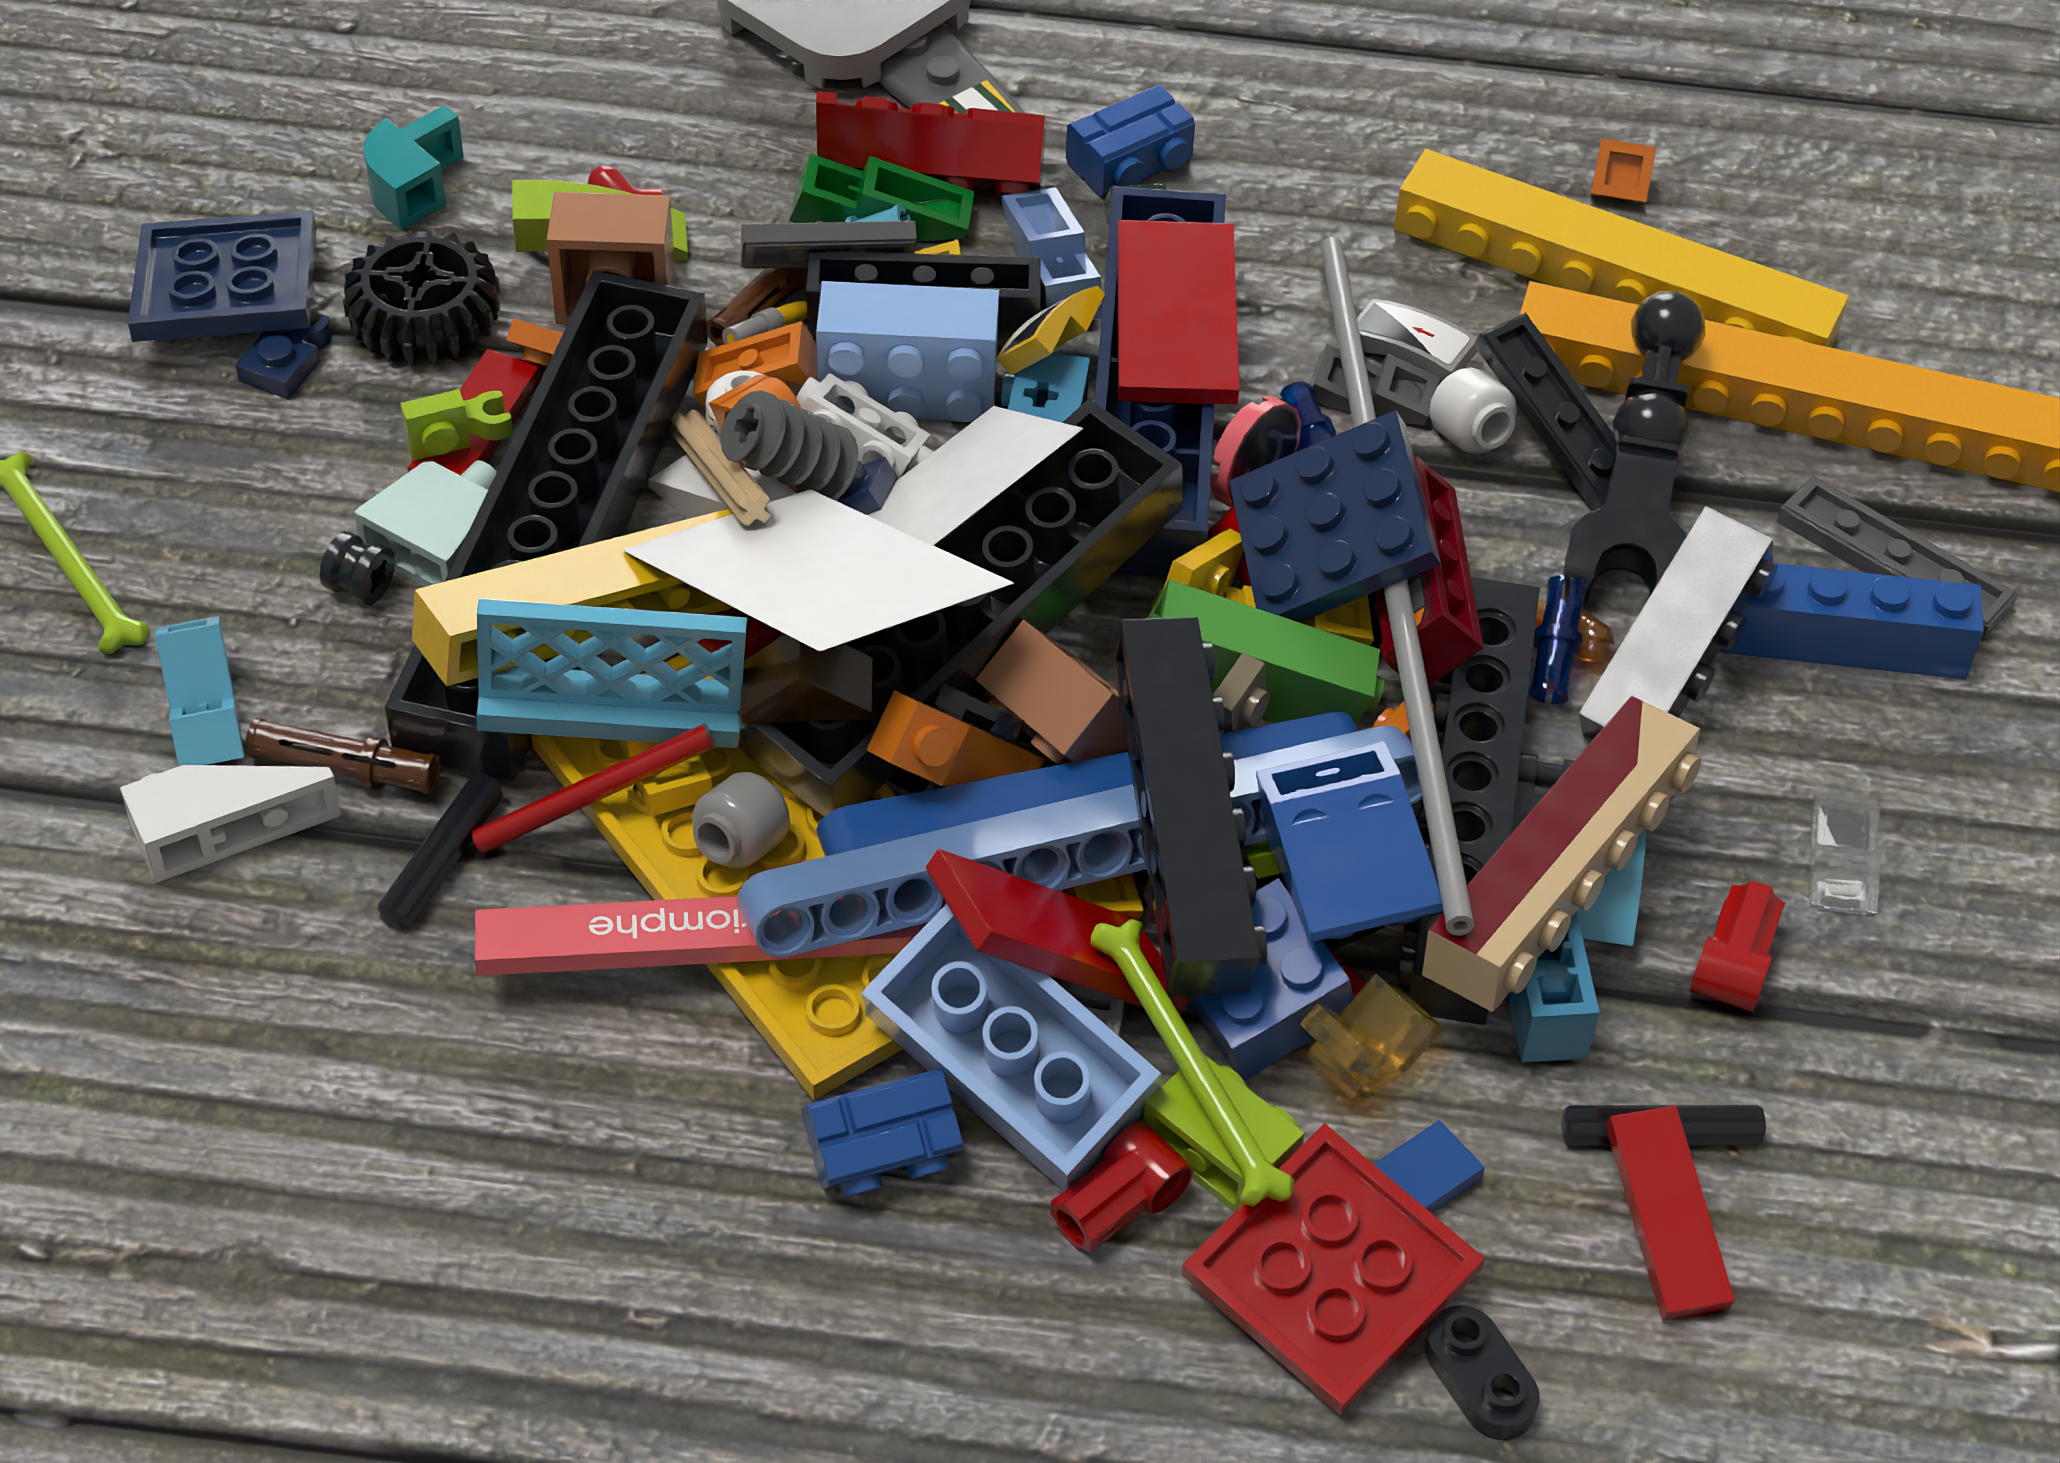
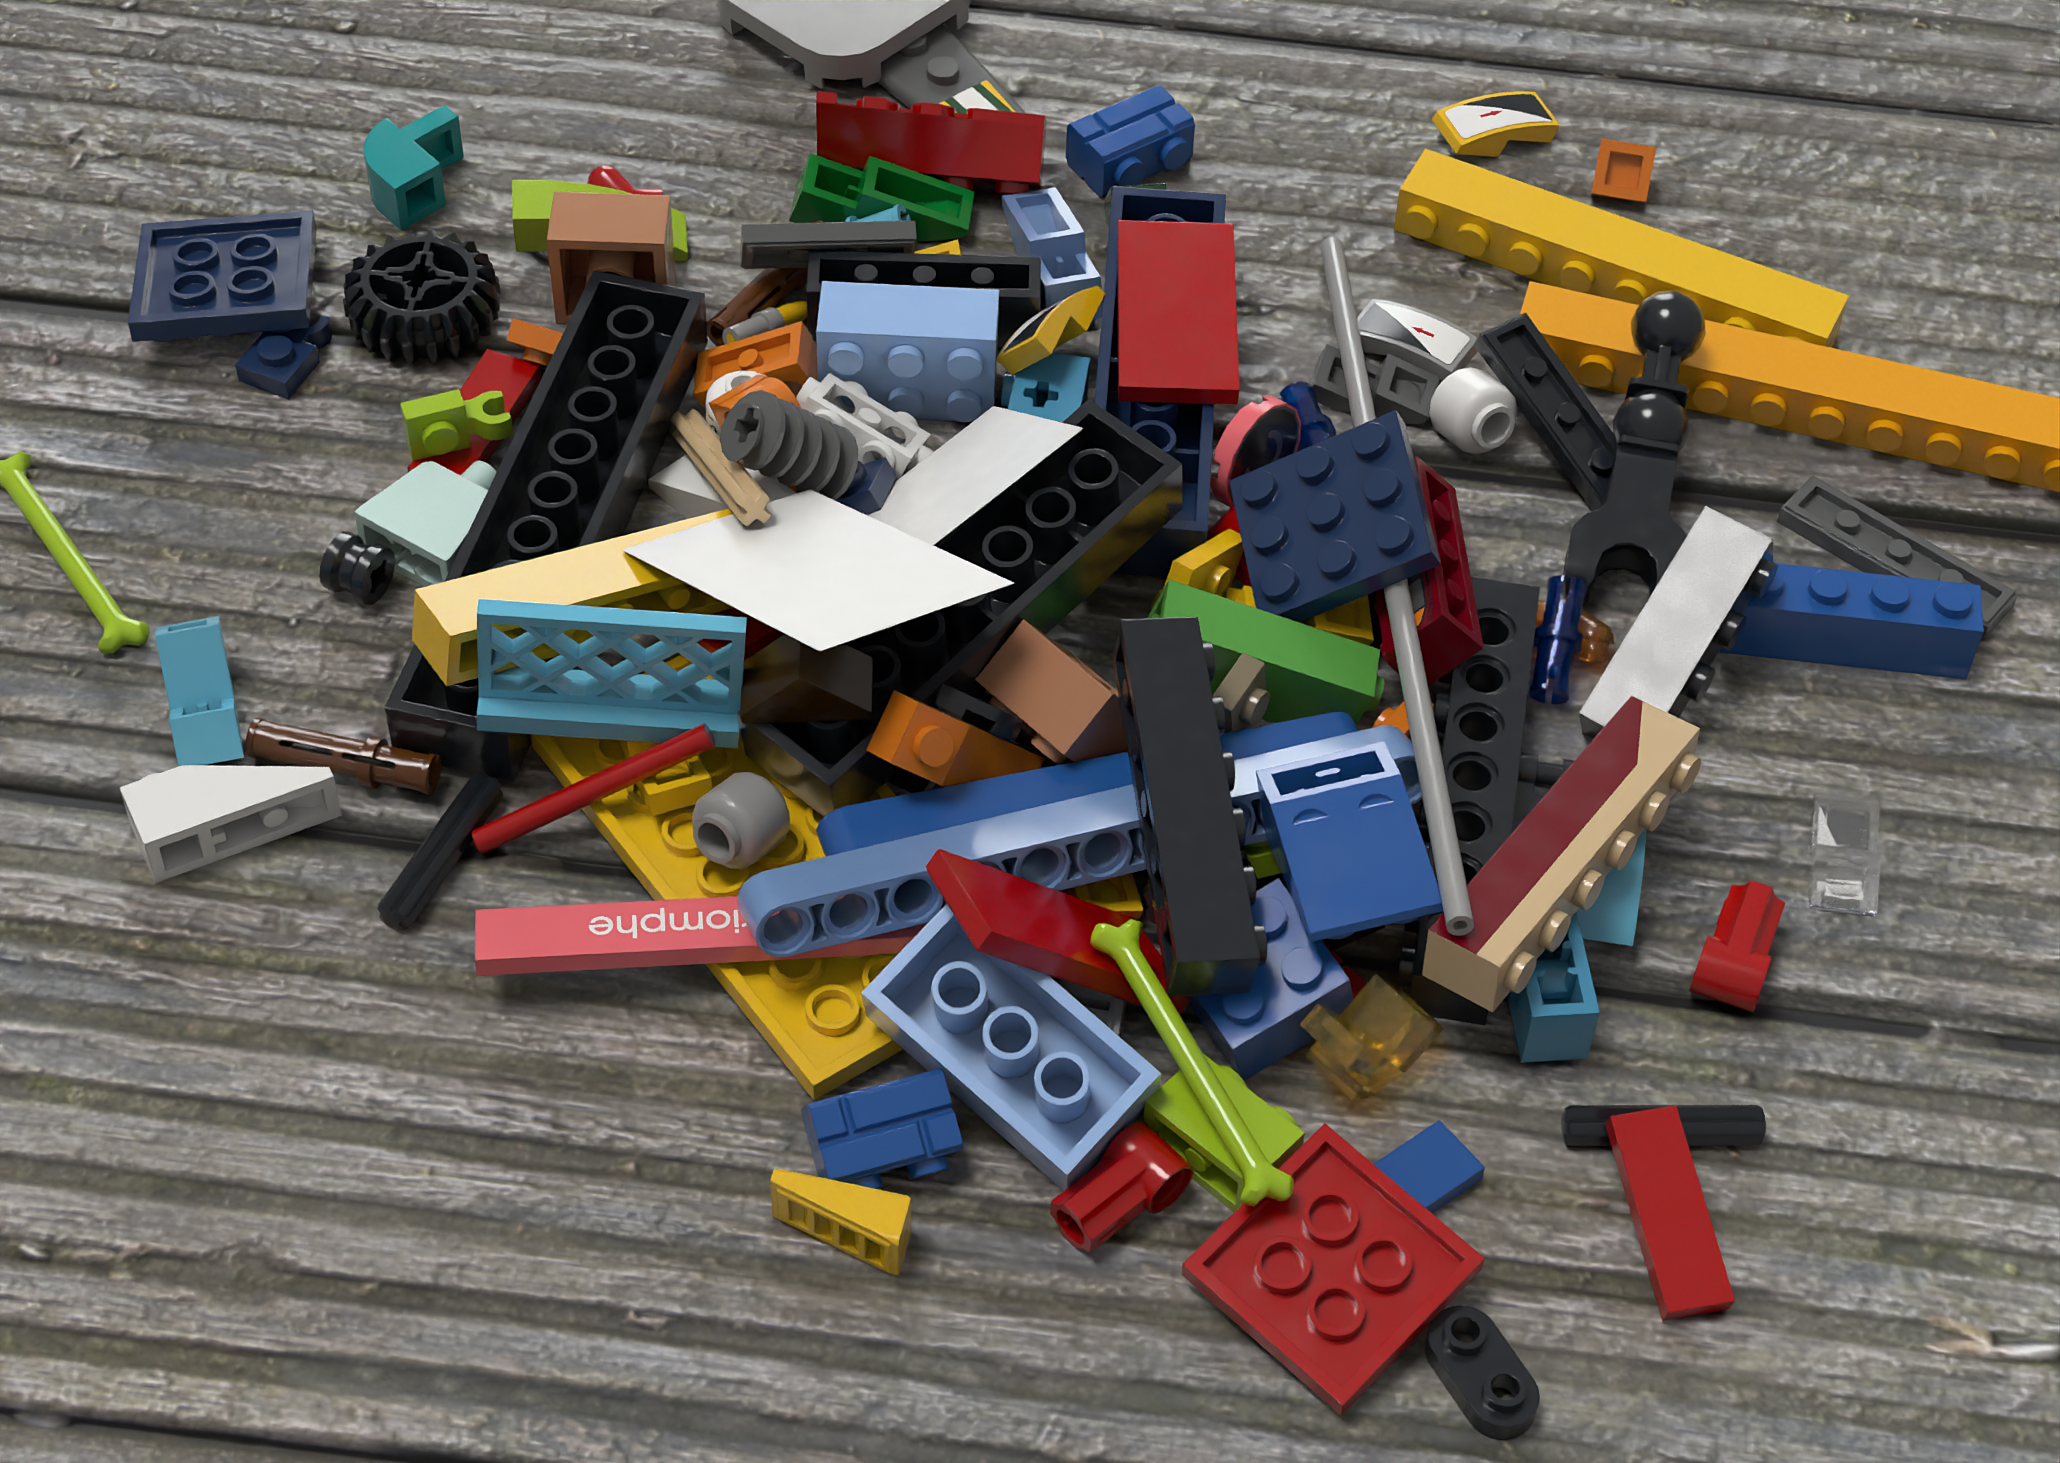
none -> yellow slope [770,1169,911,1276]
none -> slope [1432,91,1560,157]

